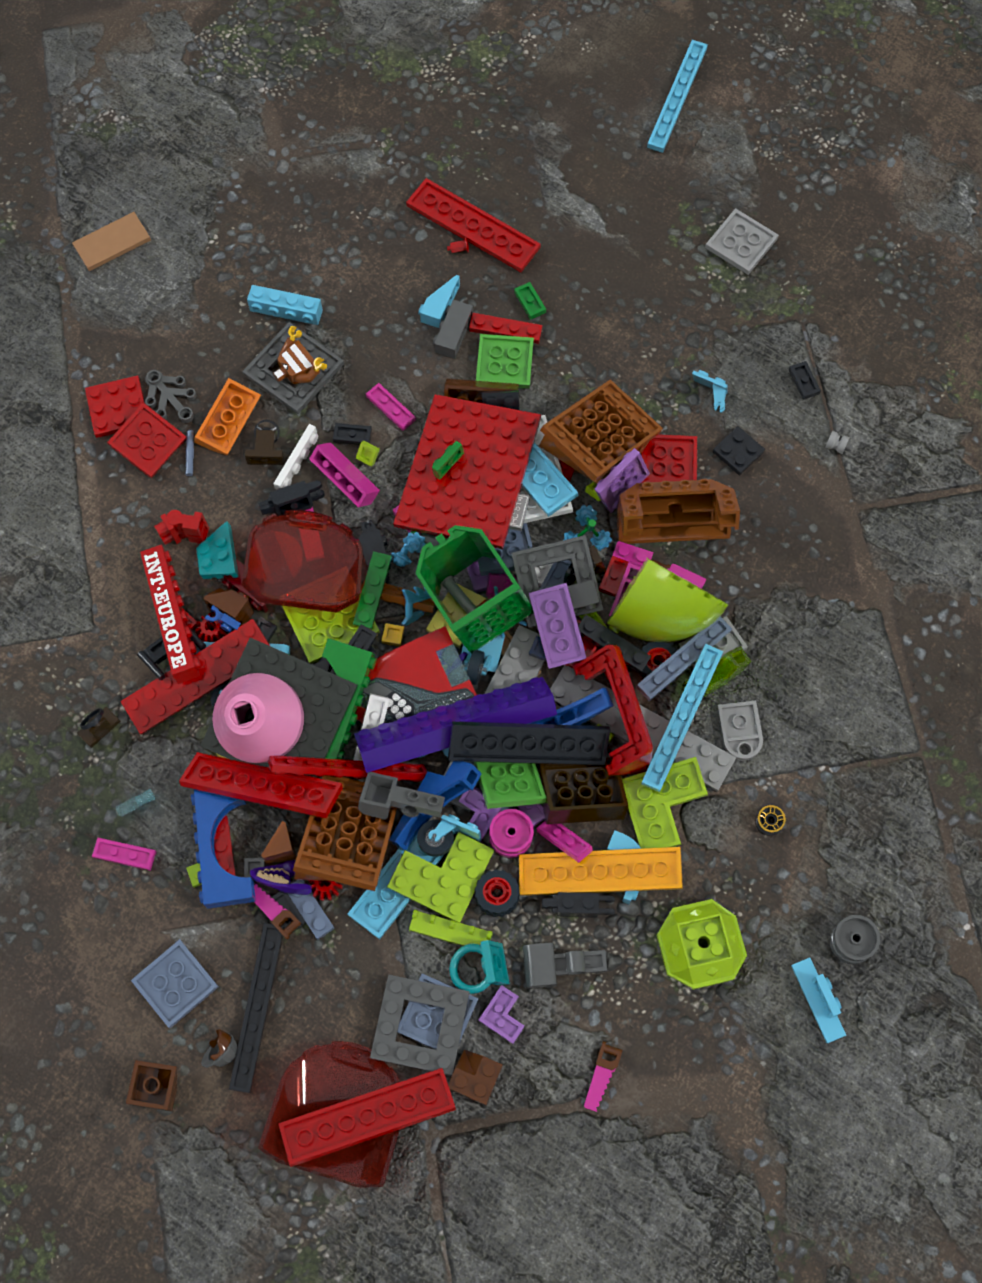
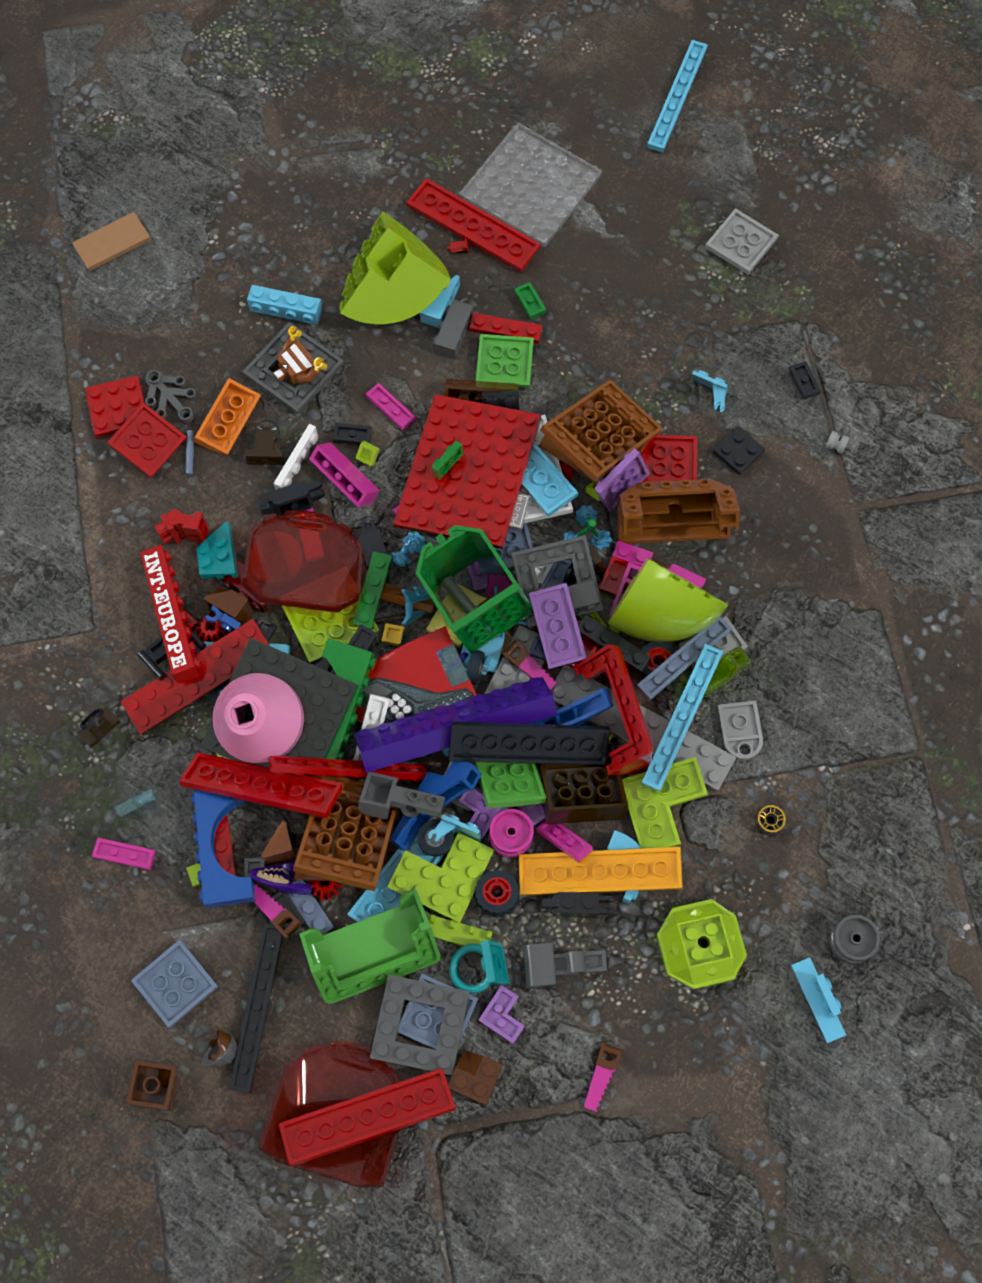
none -> bright green windscreen [299,889,440,1004]
none -> lime brick [340,211,451,324]
none -> clear plate [459,122,603,247]
none -> piece [500,640,557,690]

